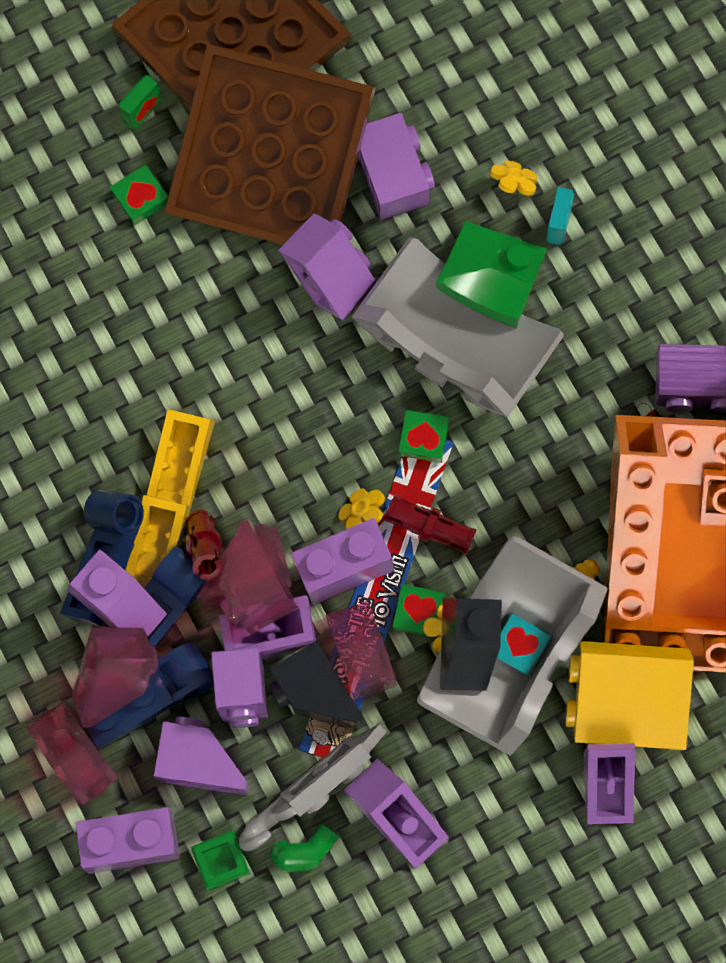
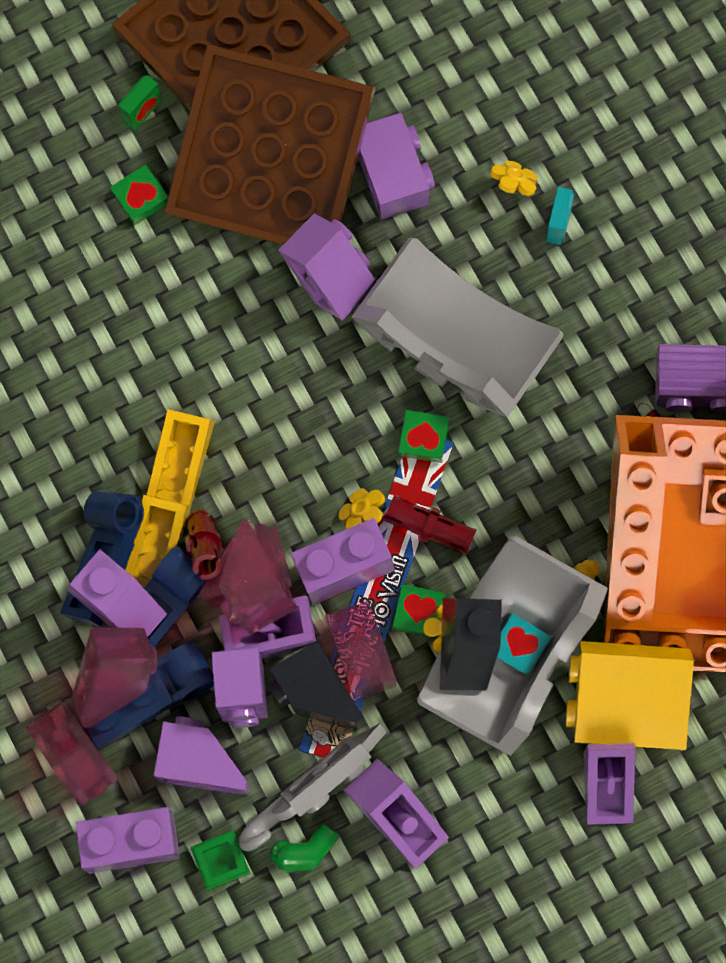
green plate [436,221,547,328] -> none

